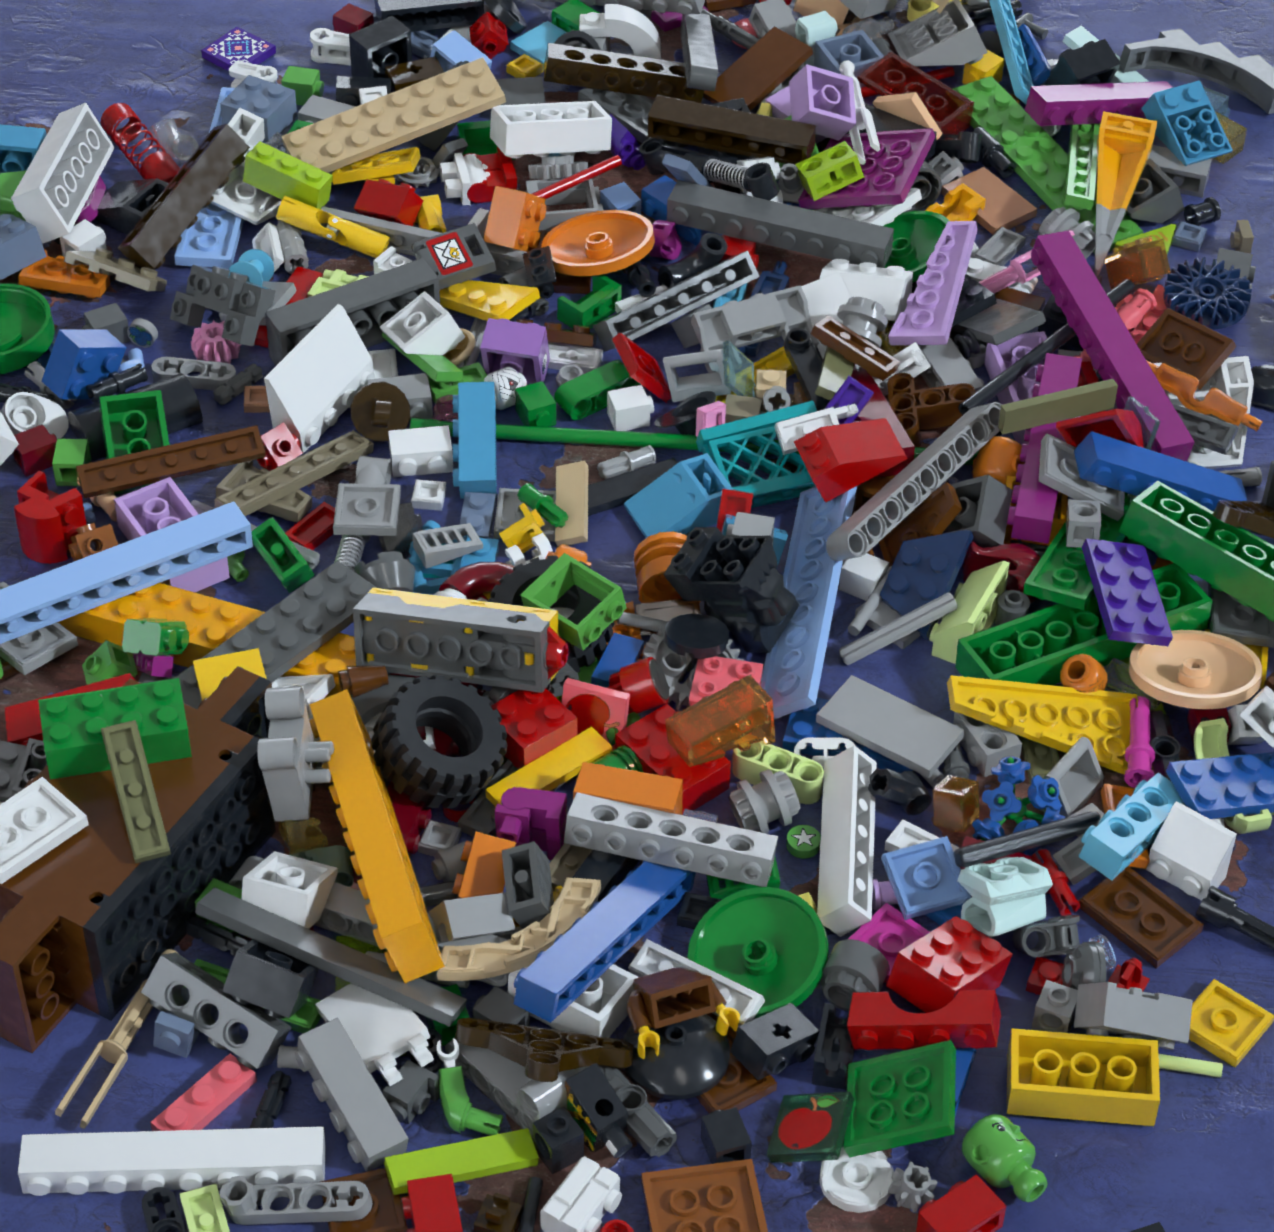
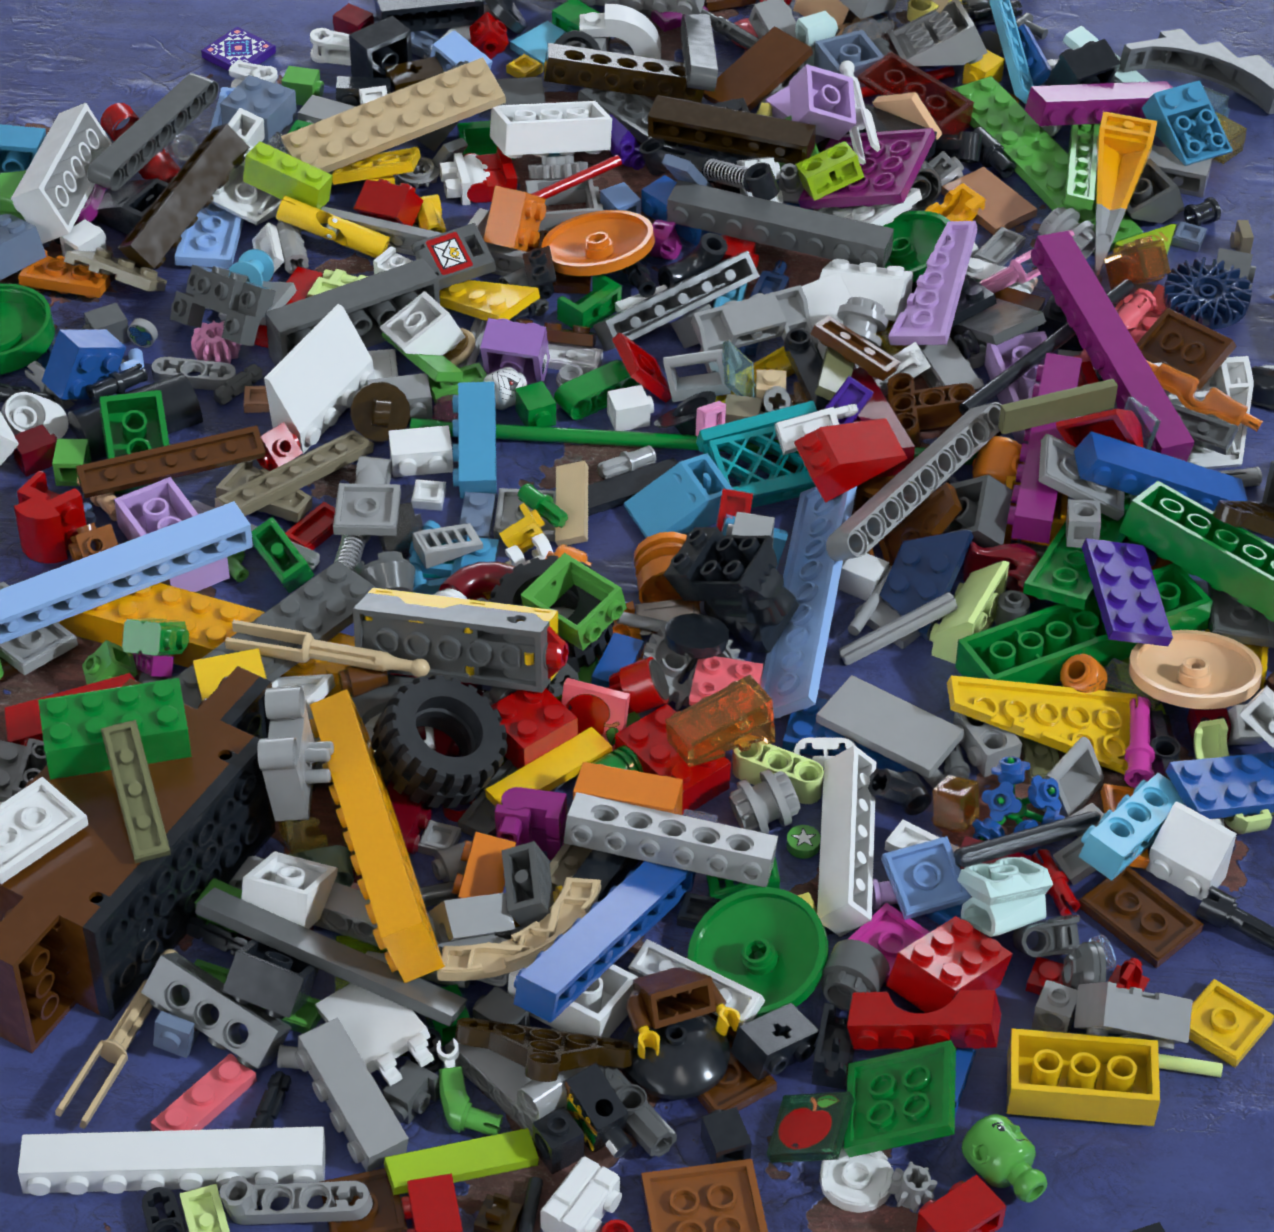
none -> dark grey beam [87,73,219,191]
none -> tan piece [225,620,430,677]

